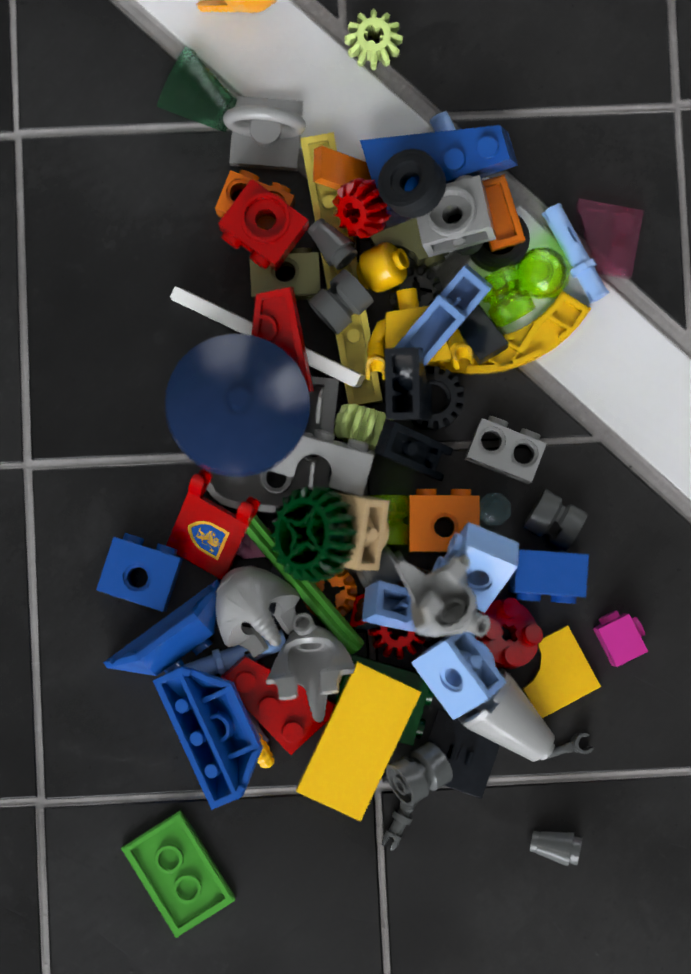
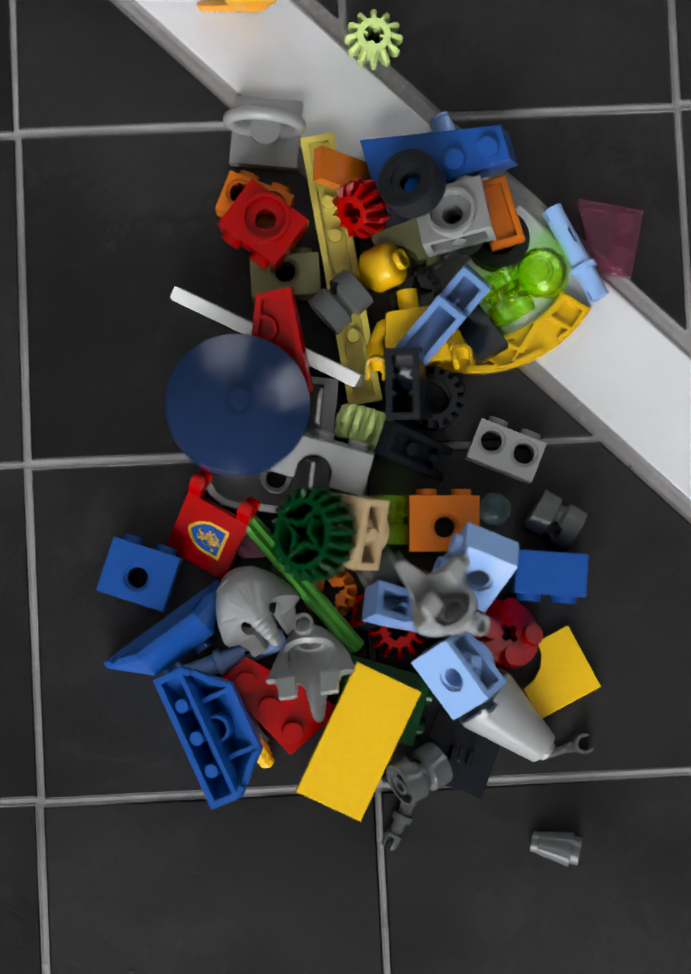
bright green tile [121,809,236,938] -> none
clear green slope [157,47,237,132] -> none
dark grey cone [308,218,358,270] -> none
dark pink brick [593,610,648,667] -> none

